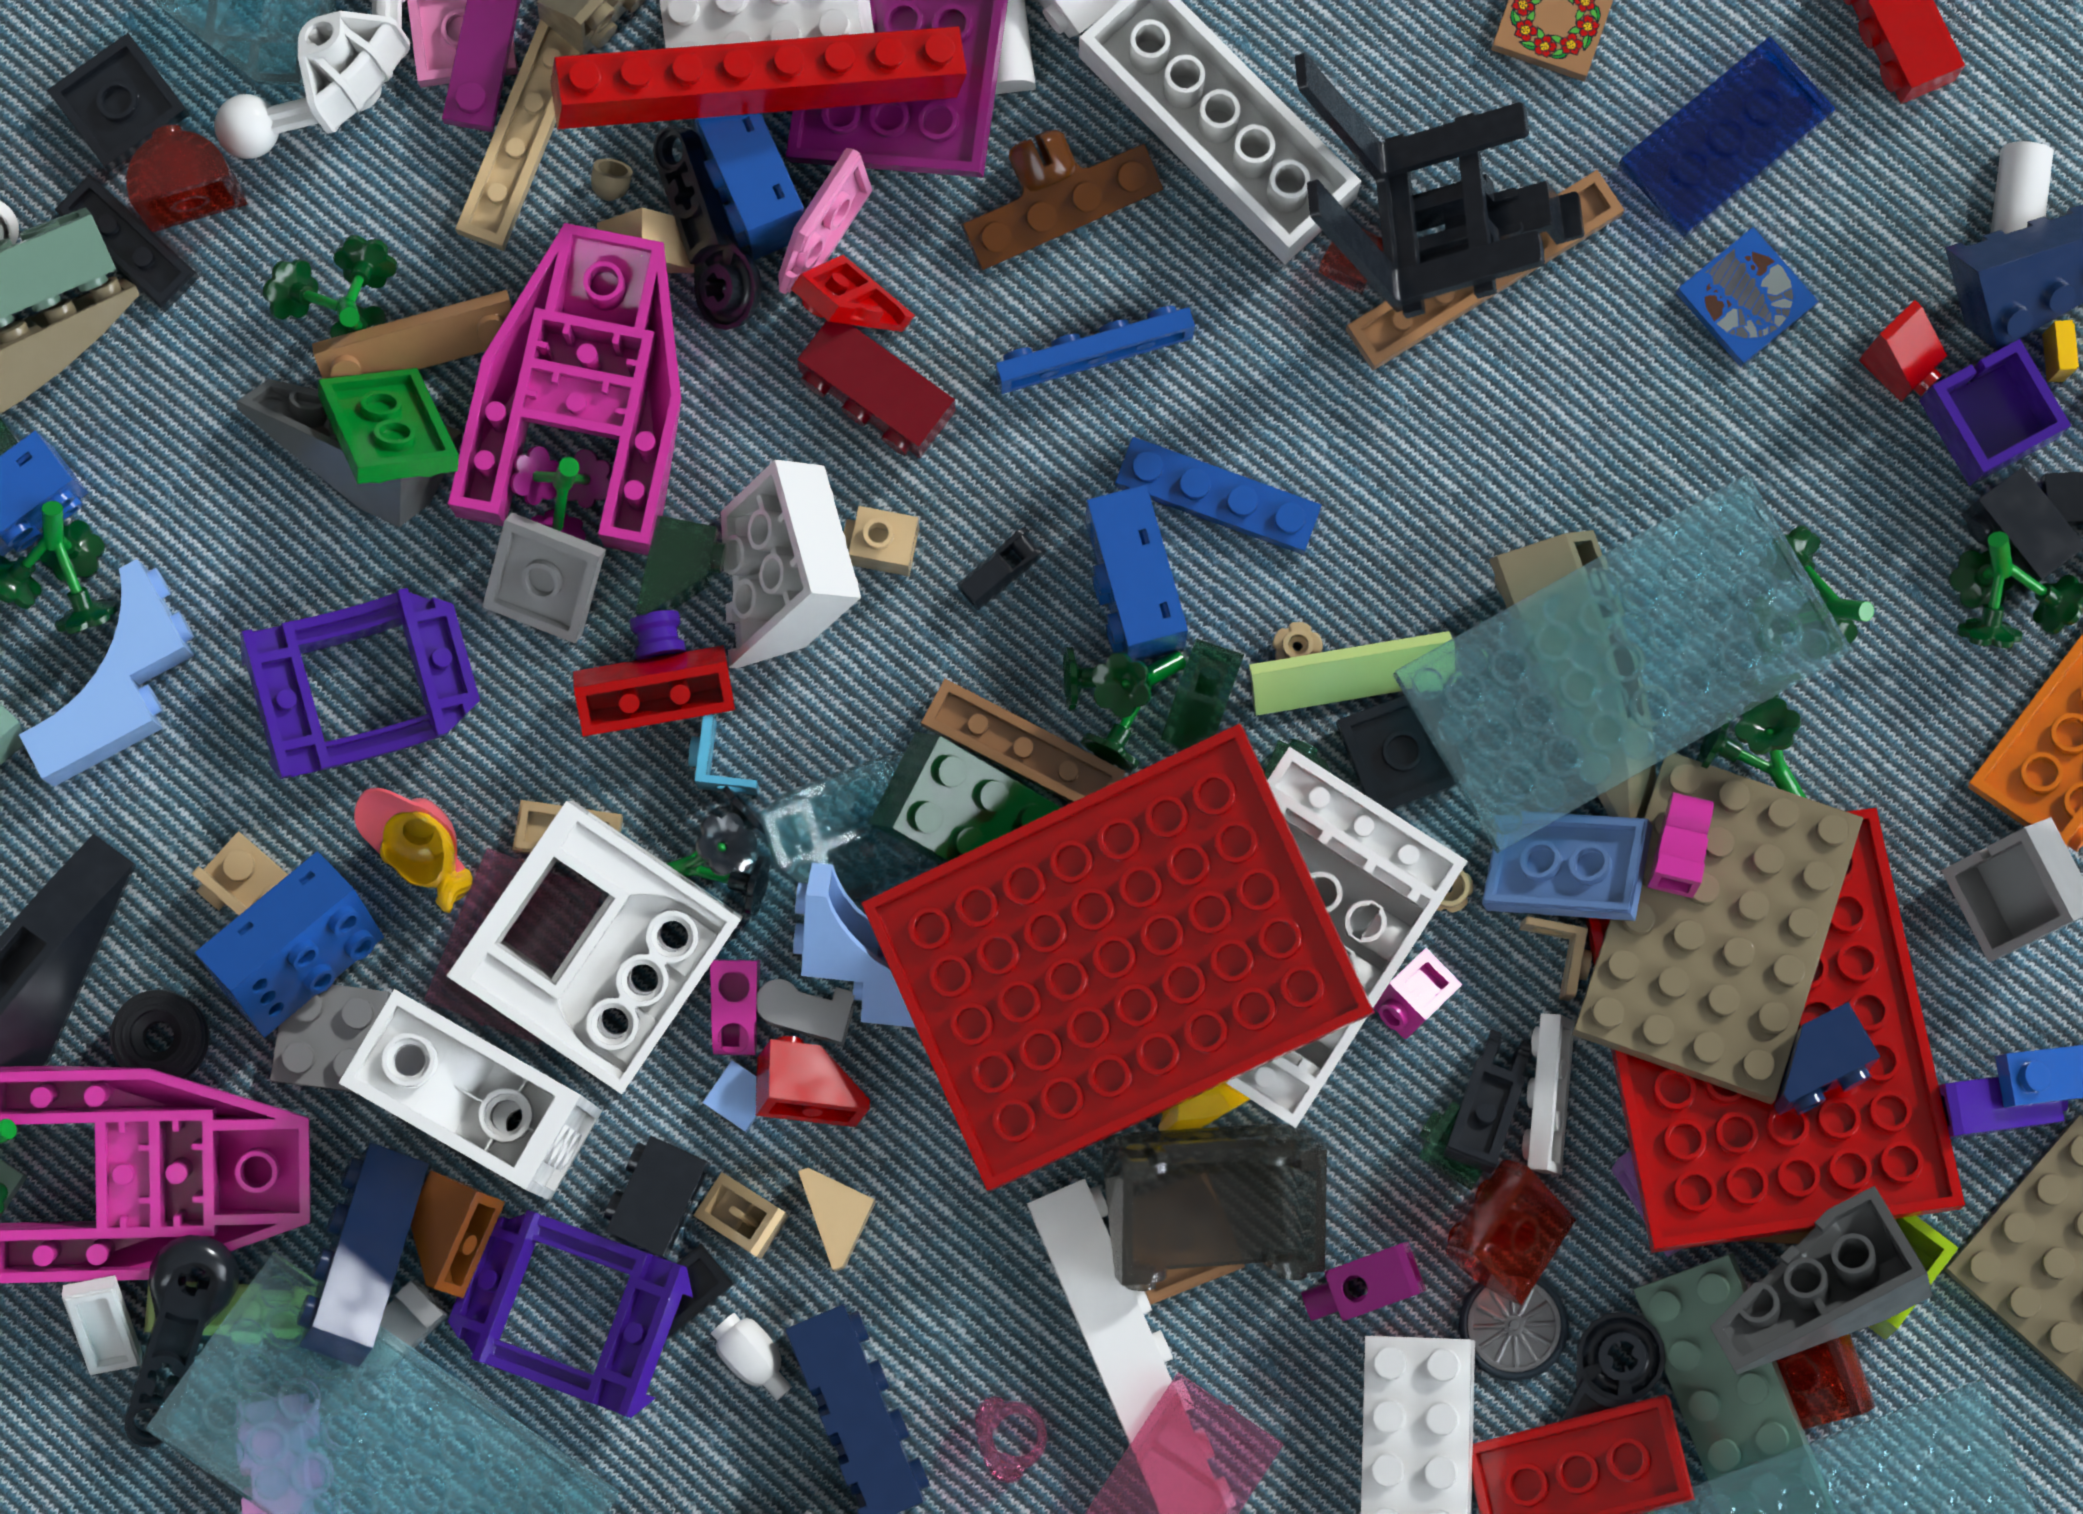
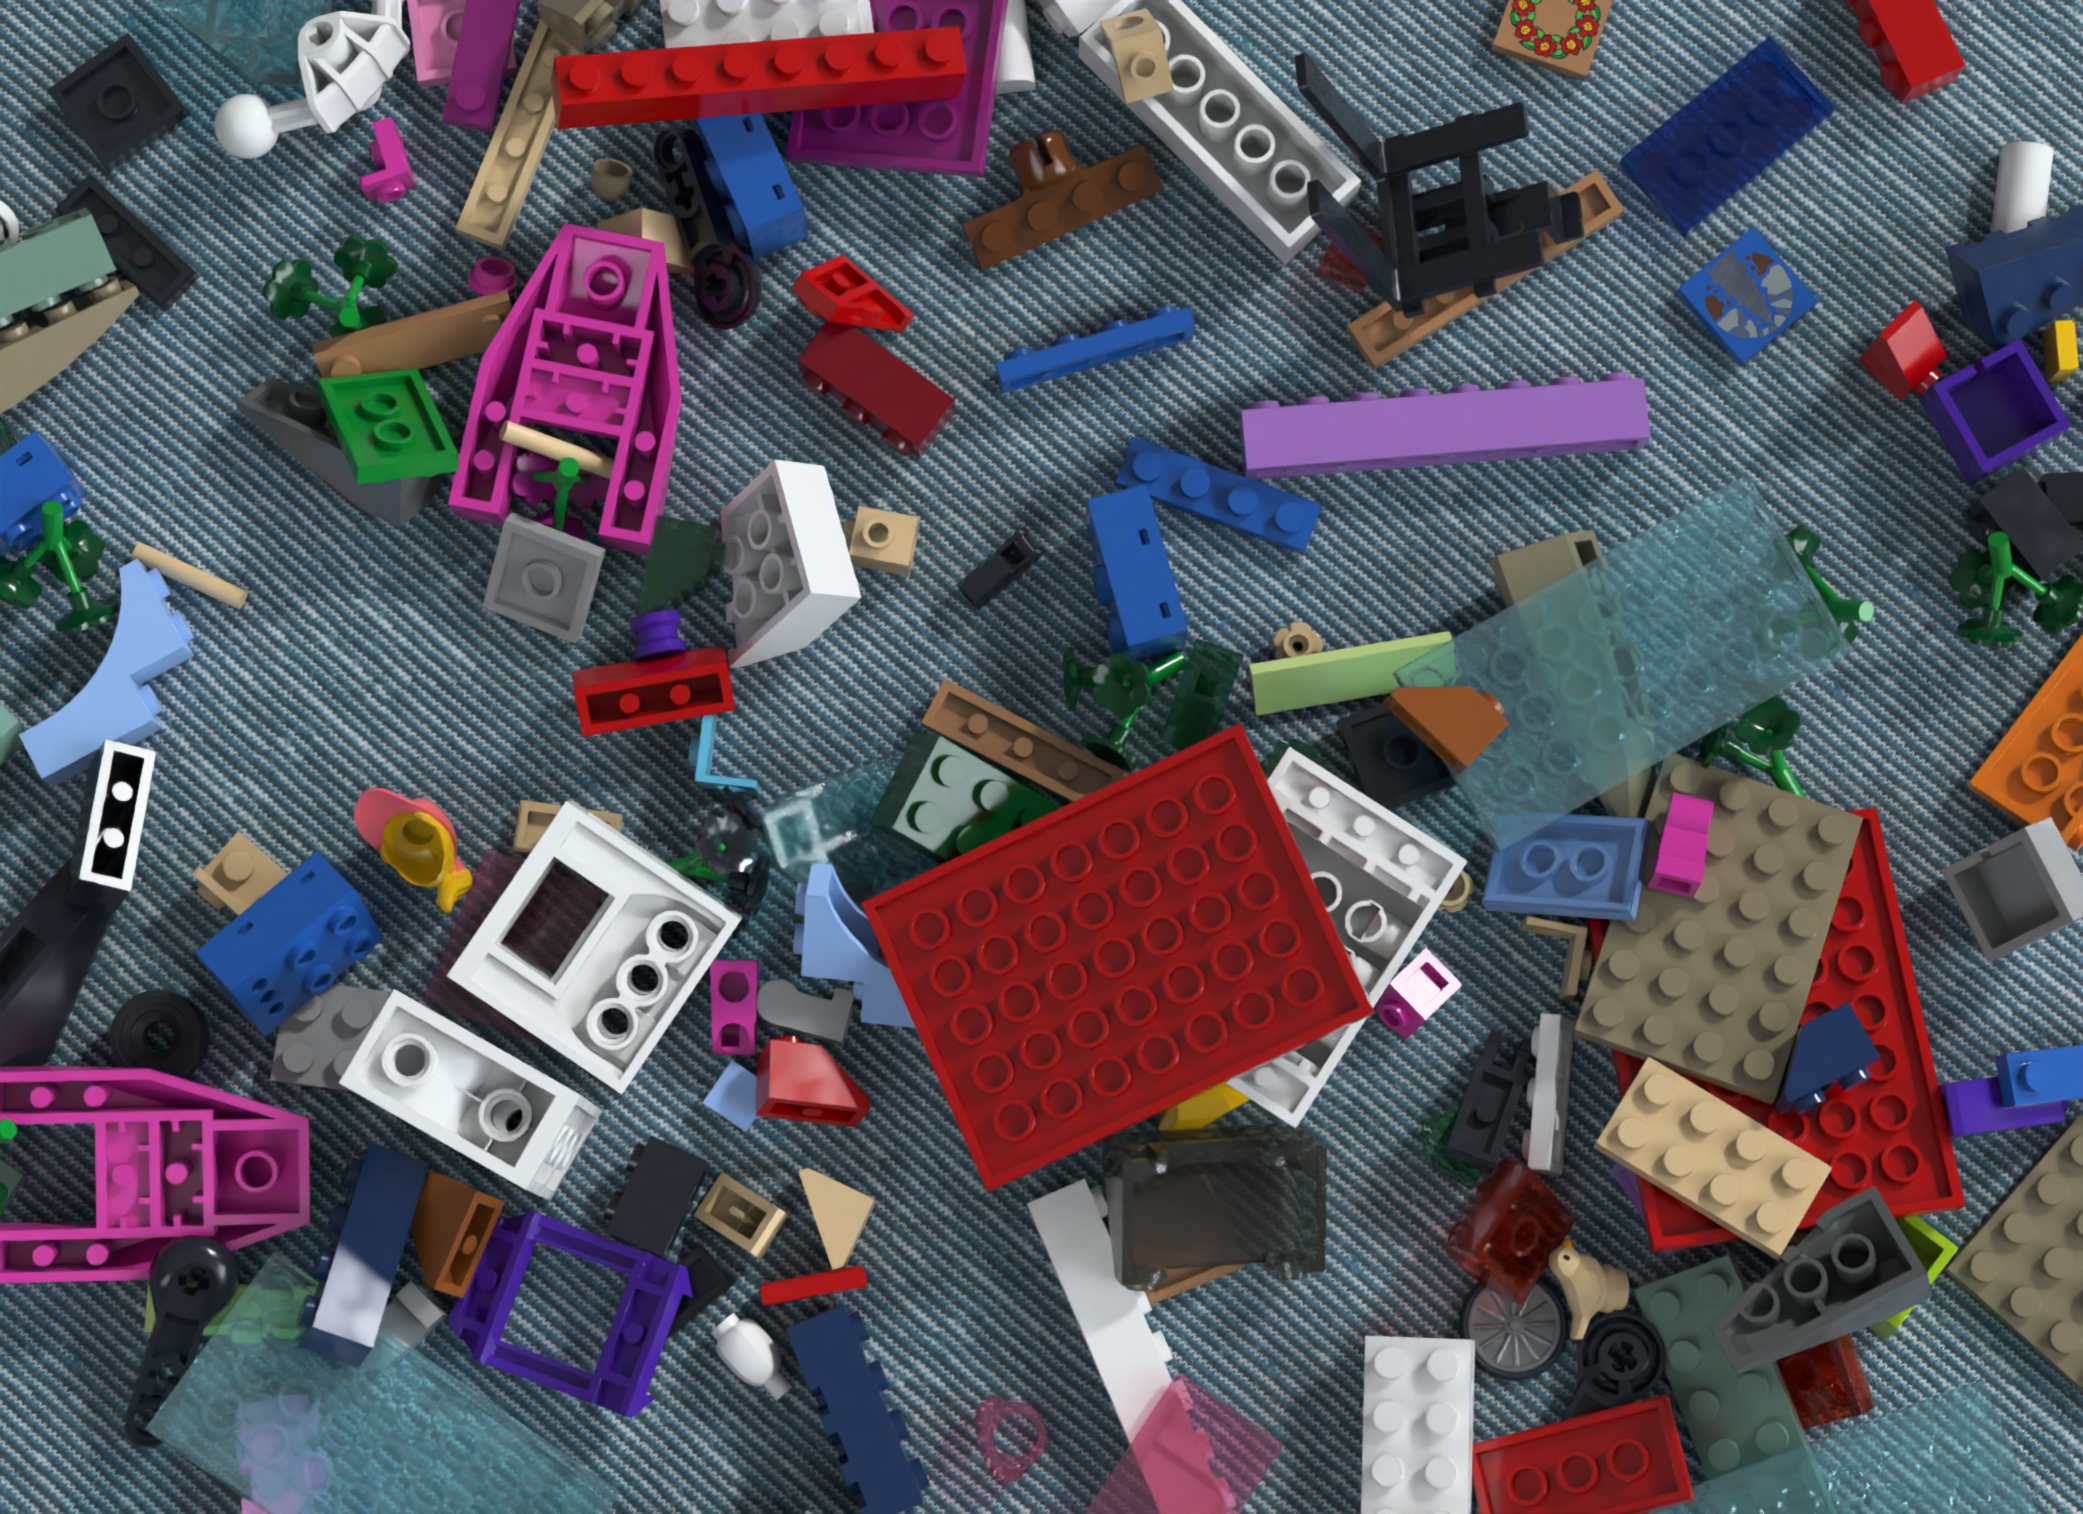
white tile [62,1275,143,1375] -> none
clear red brick [126,125,248,232] -> none
dark purple wedge [240,588,480,779] -> none
bright pink tile [778,148,872,294] -> none
magenta torso [1301,1241,1426,1321] -> none
none -> black brick [64,739,156,913]
none -> tan piece [131,542,248,609]
none -> dark pink bracket [358,117,417,202]
none -> dark pink plate [468,257,519,297]
none -> tan piece [499,420,615,479]
none -> red tile [760,1266,868,1306]
none -> tan bracket [1099,8,1174,103]
none -> medium lavender brick [1239,373,1650,480]
none -> dark orange slope [1382,686,1509,775]
none -> tan animal [1549,1239,1629,1340]
none -> tan plate [1593,1056,1832,1260]

